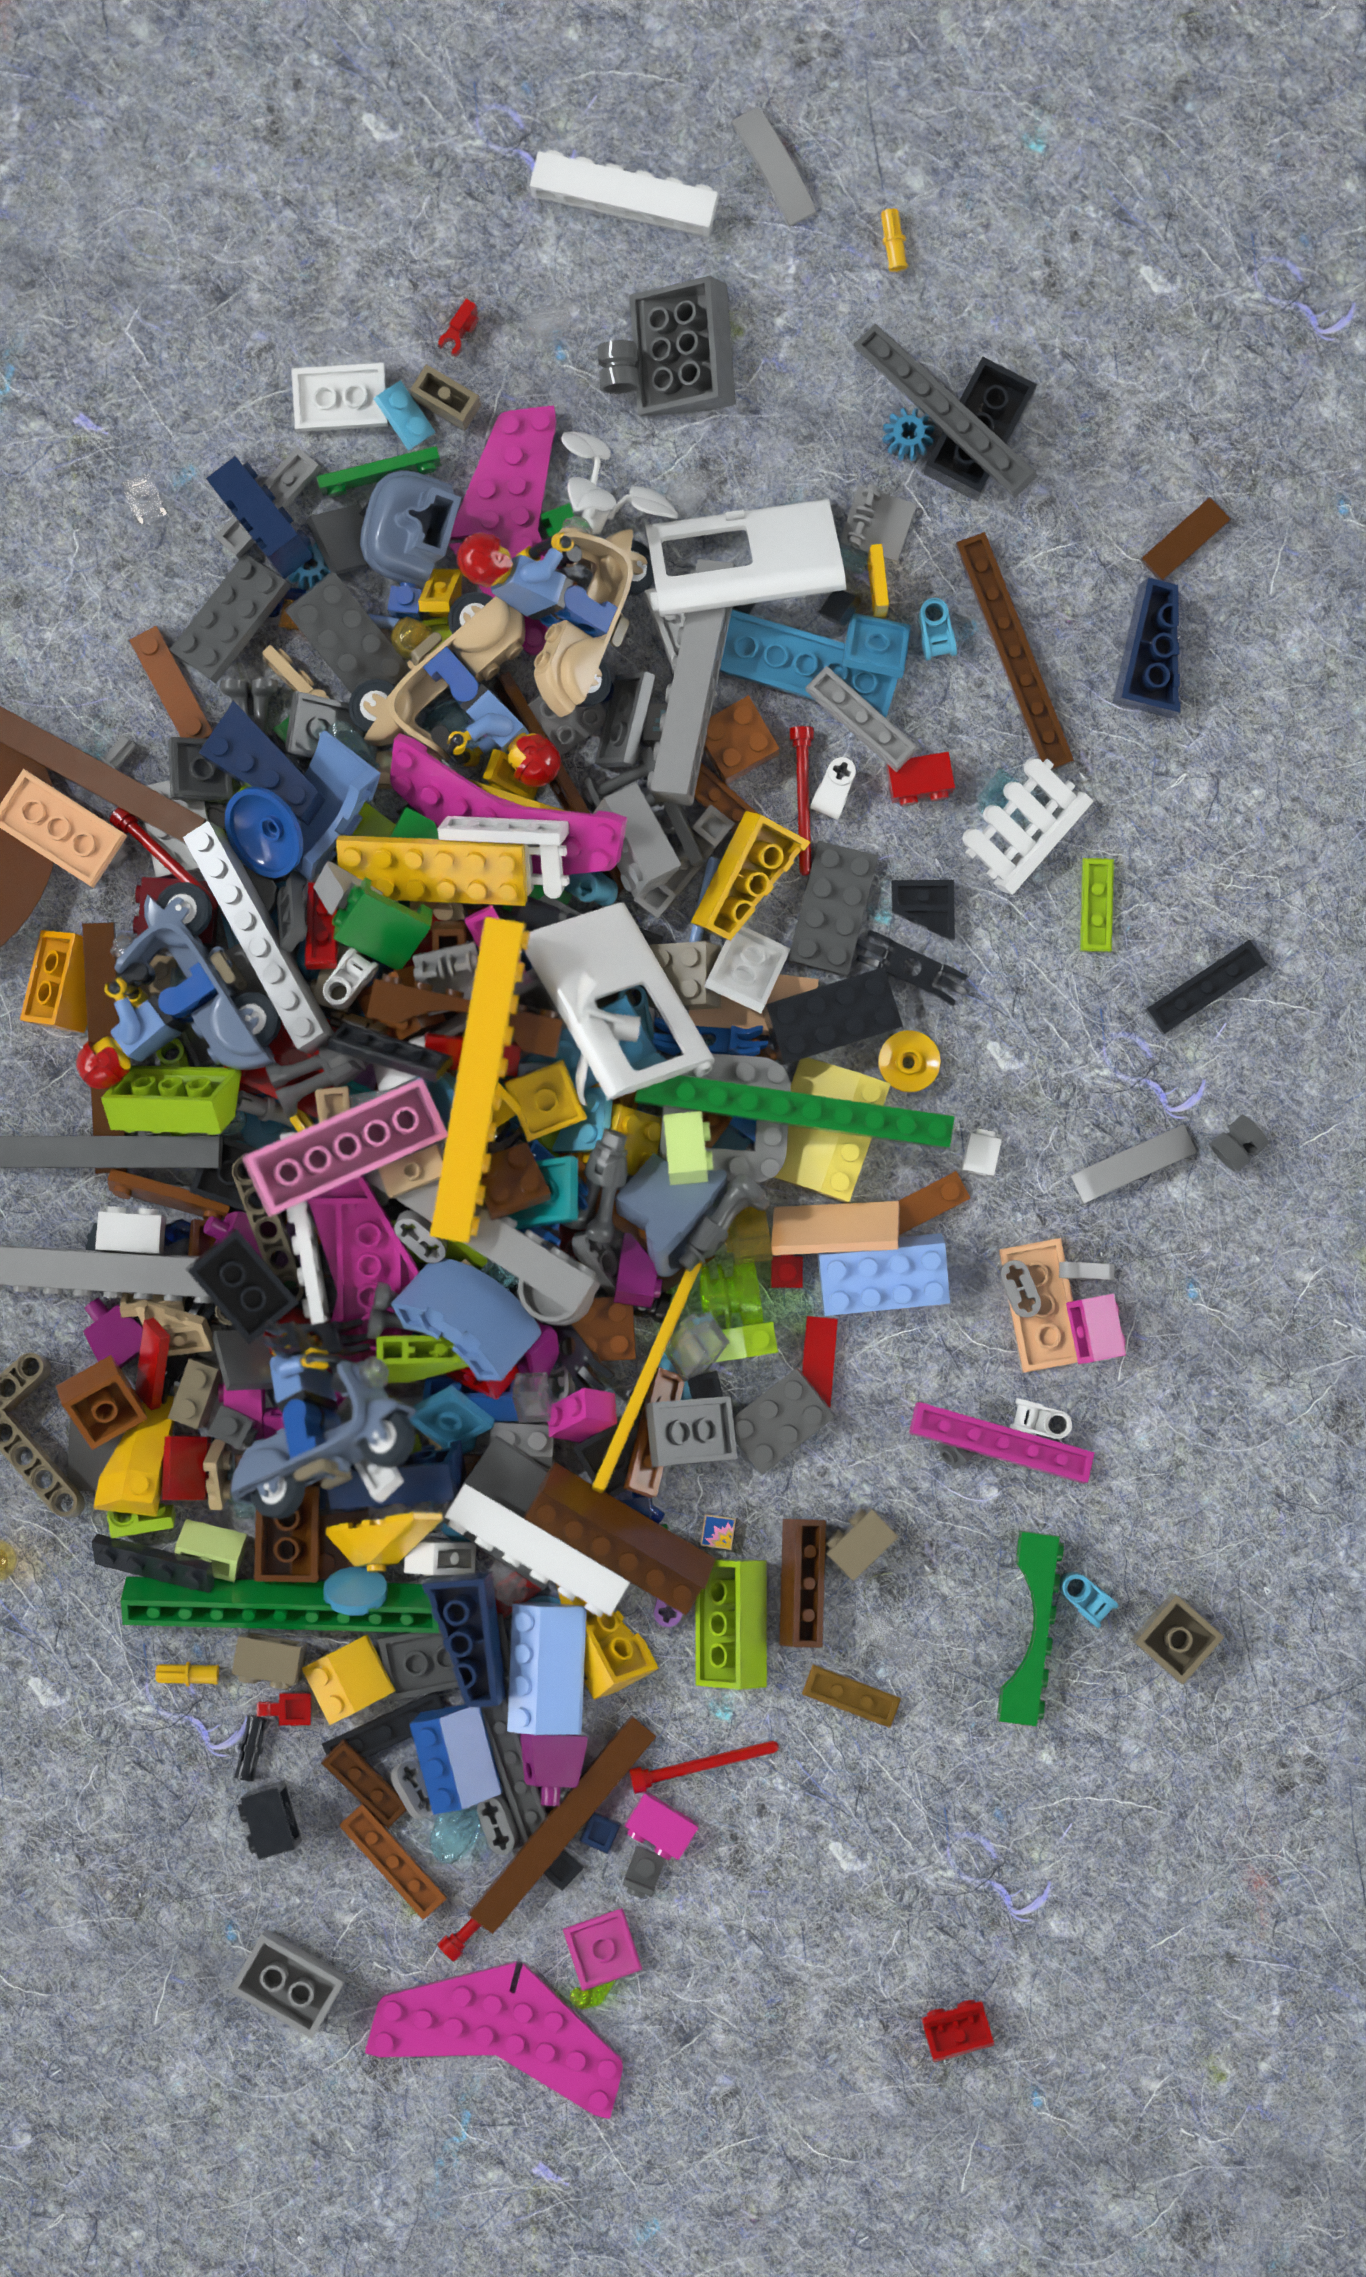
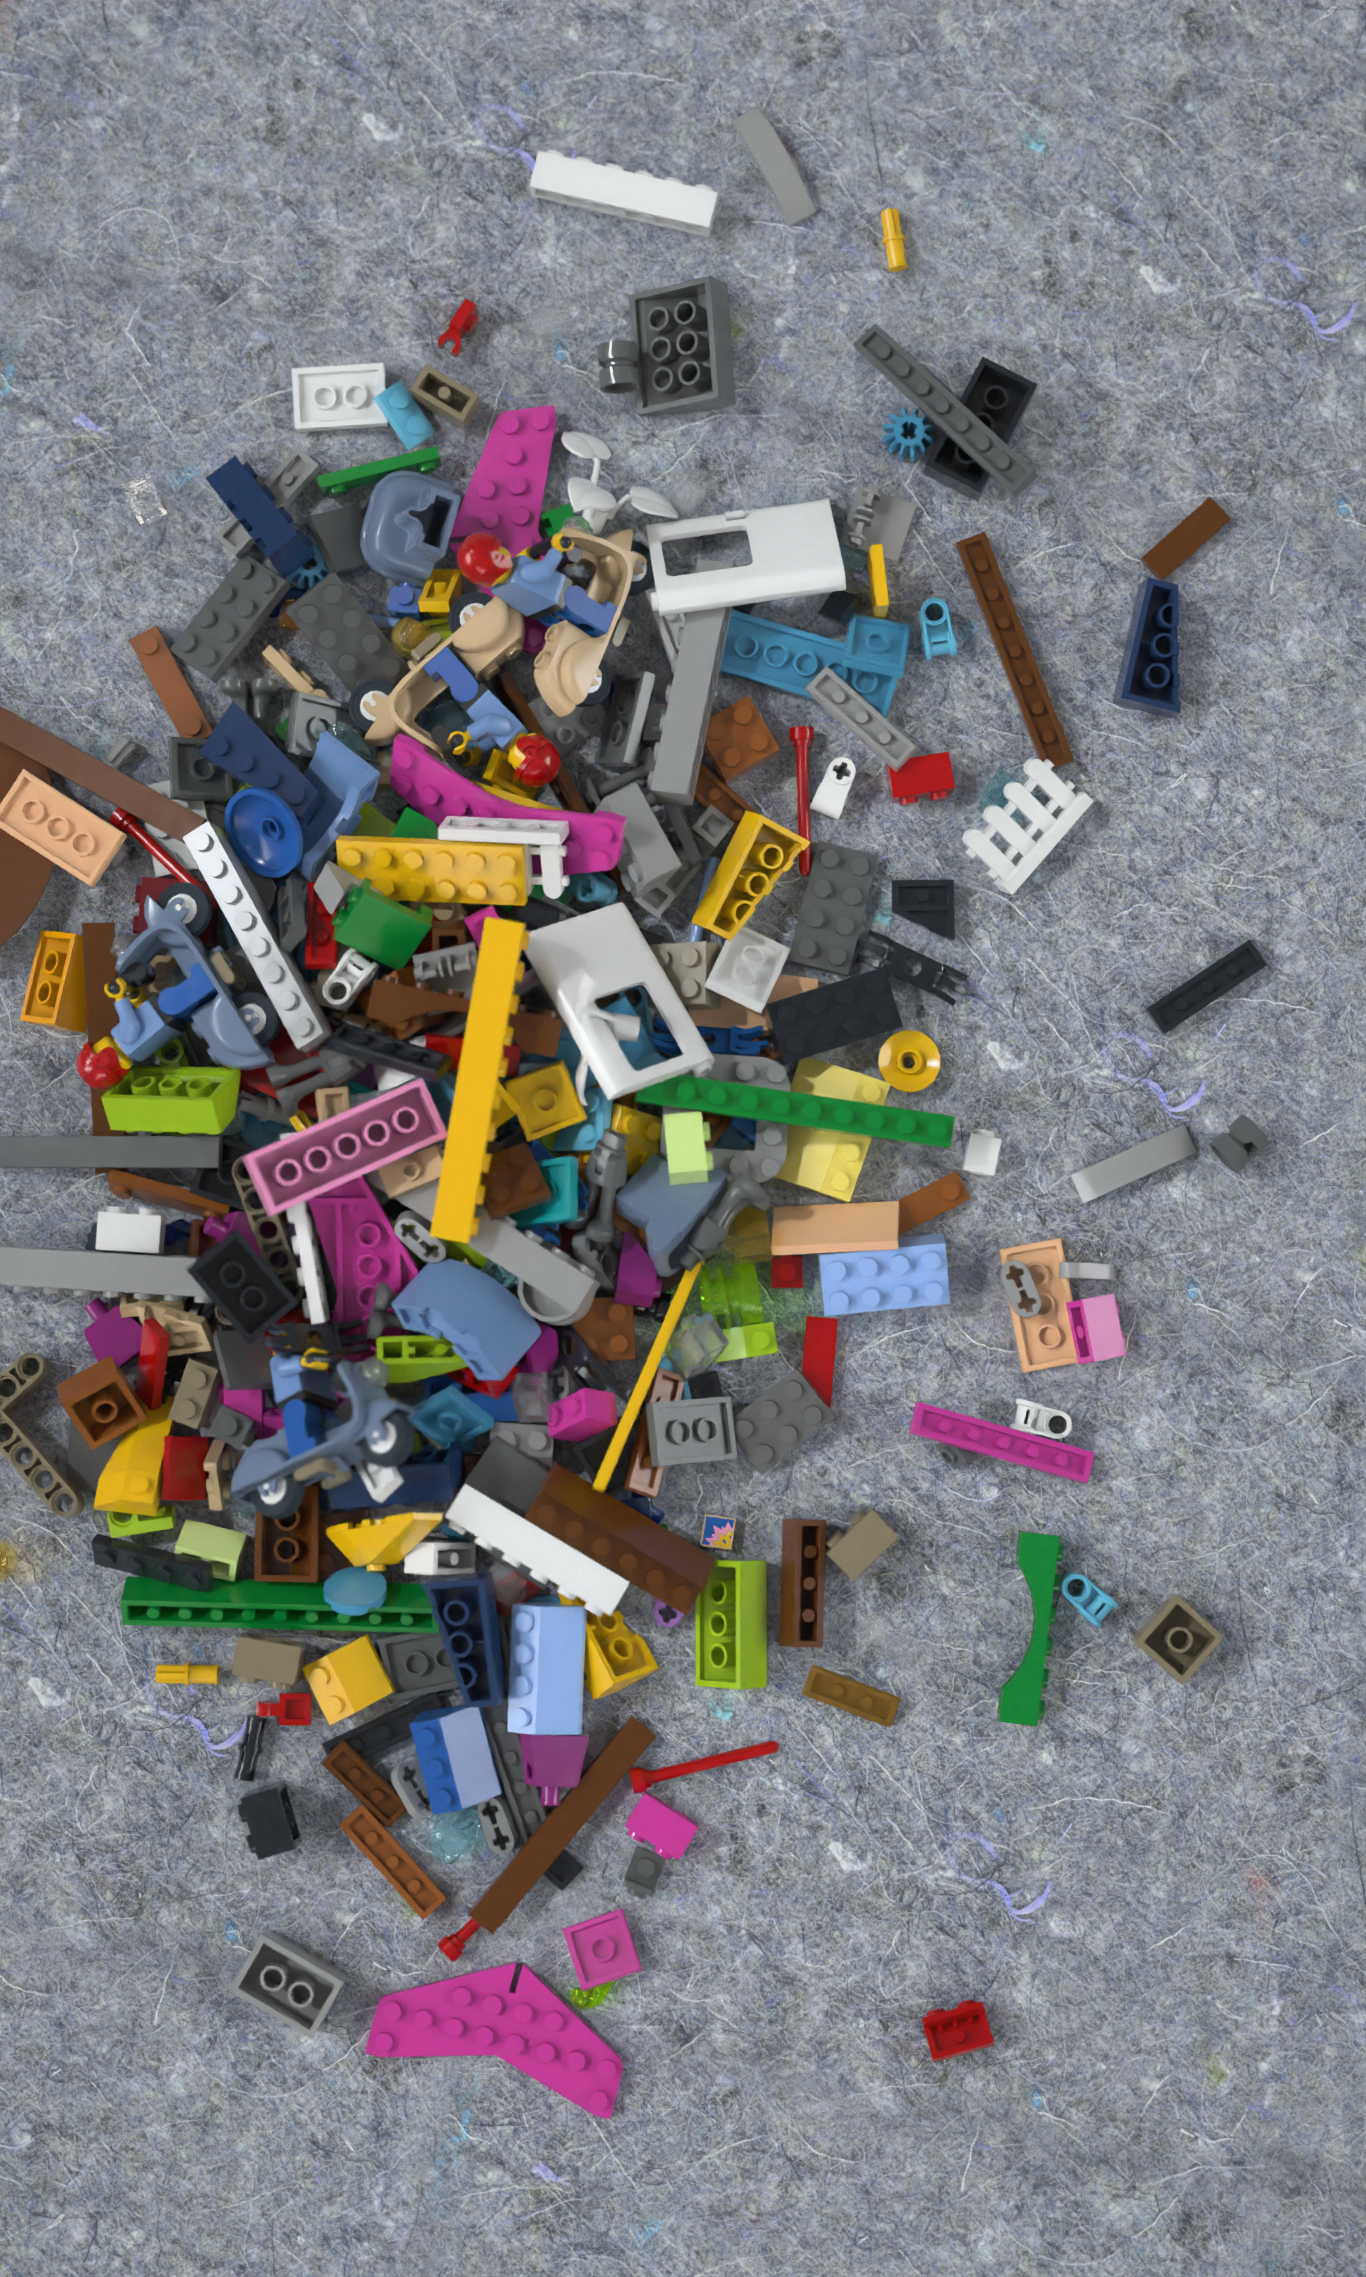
dark blue tile [579,1812,621,1854] -> none
lime tile [1080,858,1114,953] -> none

